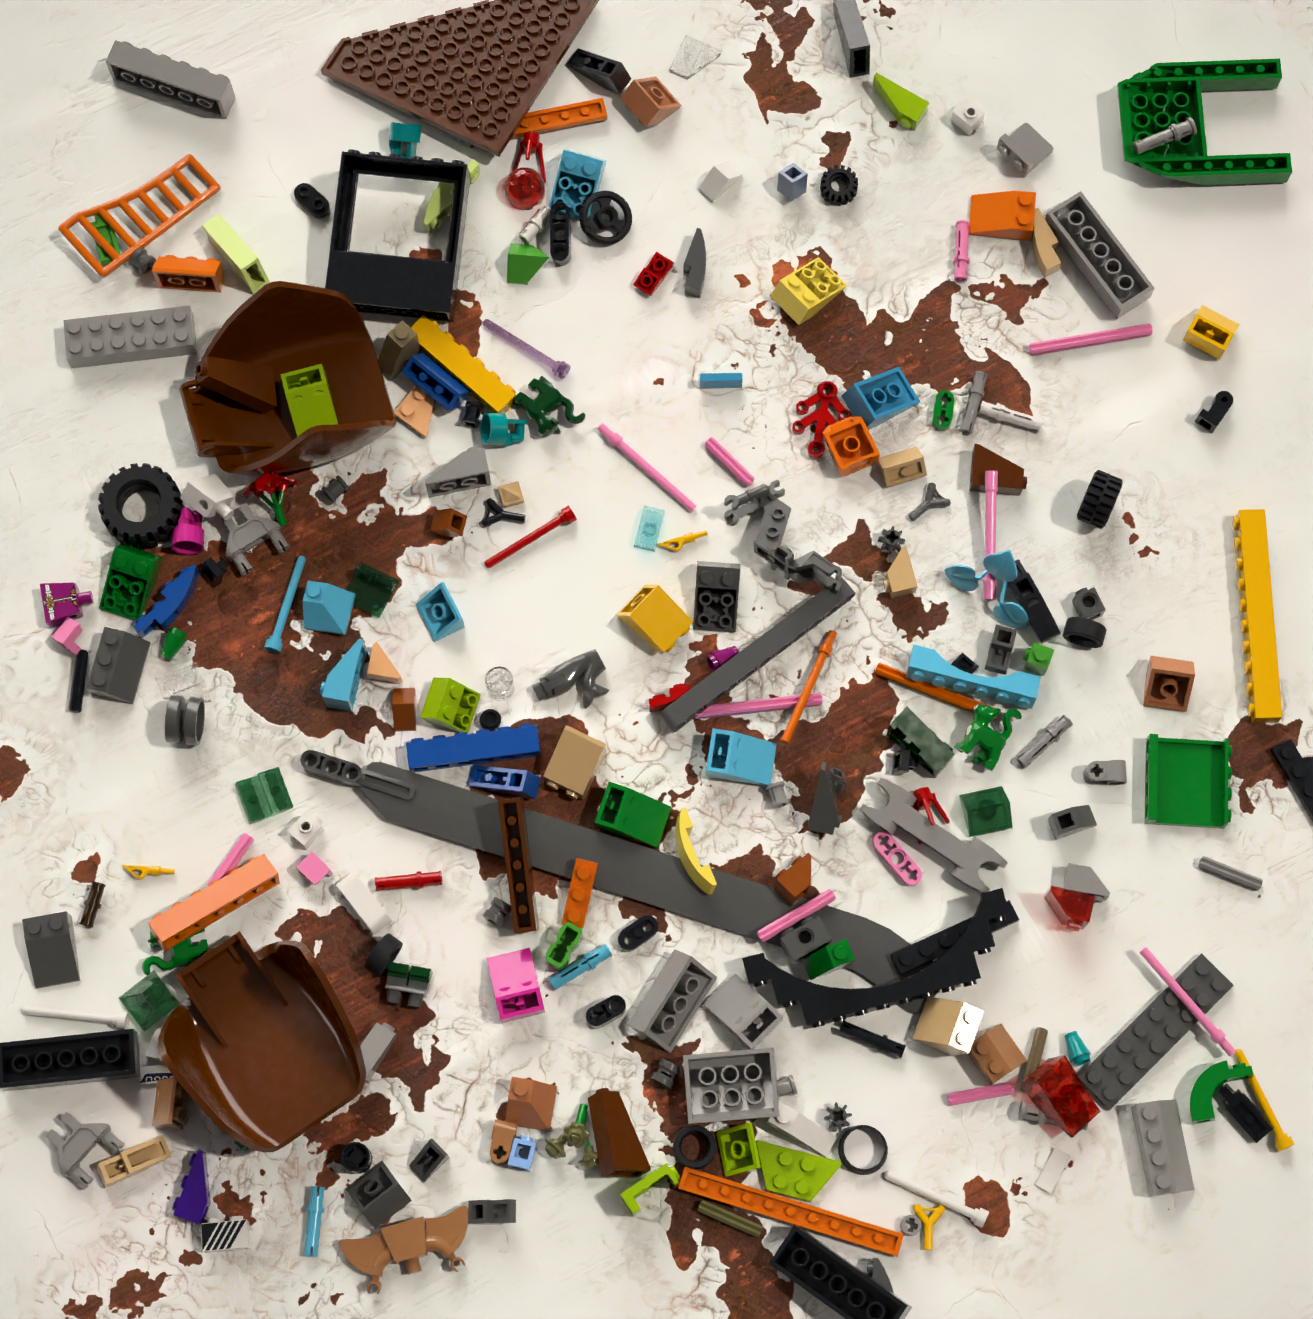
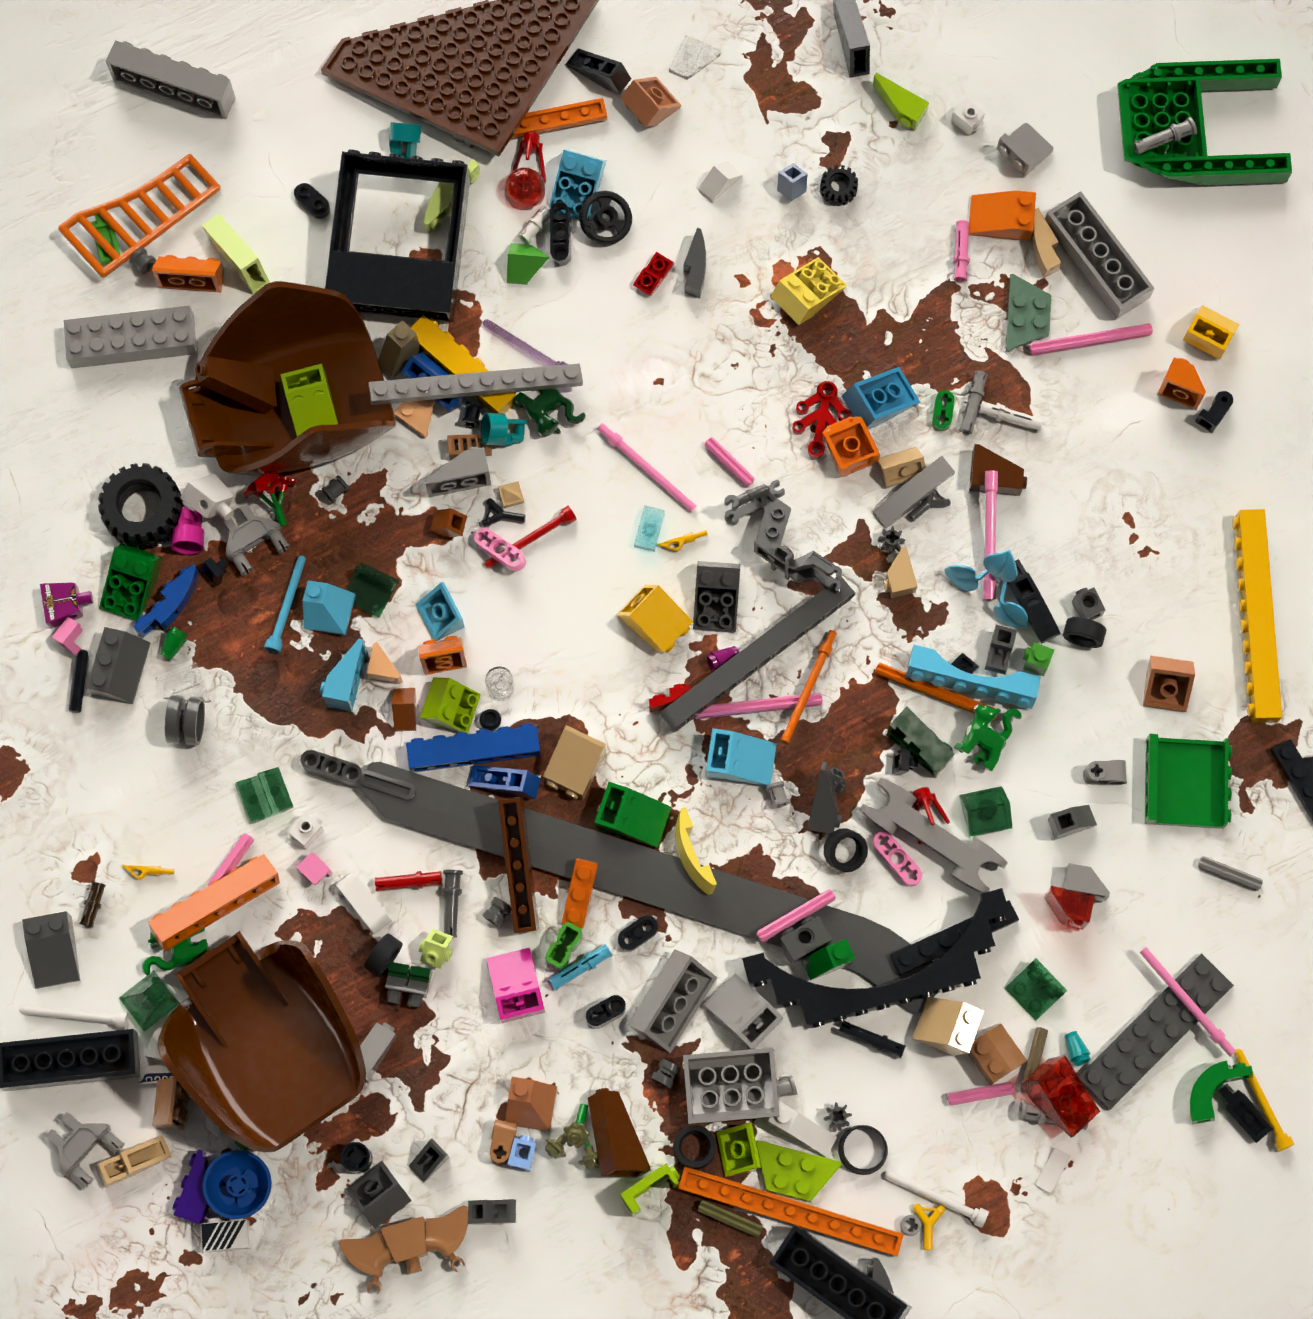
medium azure pin [303,1186,325,1257] -> none
dark grey piece [532,649,609,709] -> none
dark azure tile [700,373,743,389] -> none
dark orange slope [773,853,811,906] -> none
light grey pin [1016,715,1073,769] -> none
black tyre [1077,470,1123,529] -> none
light grey slope [1131,1099,1195,1197] -> none
none -> blue piece [203,1150,271,1219]
none -> light grey plate [368,363,583,405]
none -> orange slope [419,636,467,675]
none -> yellowish green brick [419,929,453,969]
none -> dark grey pin [442,869,463,938]
none -> medium nougat slope [447,434,492,460]
none -> bright pink beam [474,528,526,571]
none -> black tyre [823,828,868,872]
none -> light grey slope [873,456,955,528]
none -> clear green hinge [1005,958,1068,1021]
none -> sand green wing [1006,274,1051,352]
none -> orange slope [1157,357,1206,410]

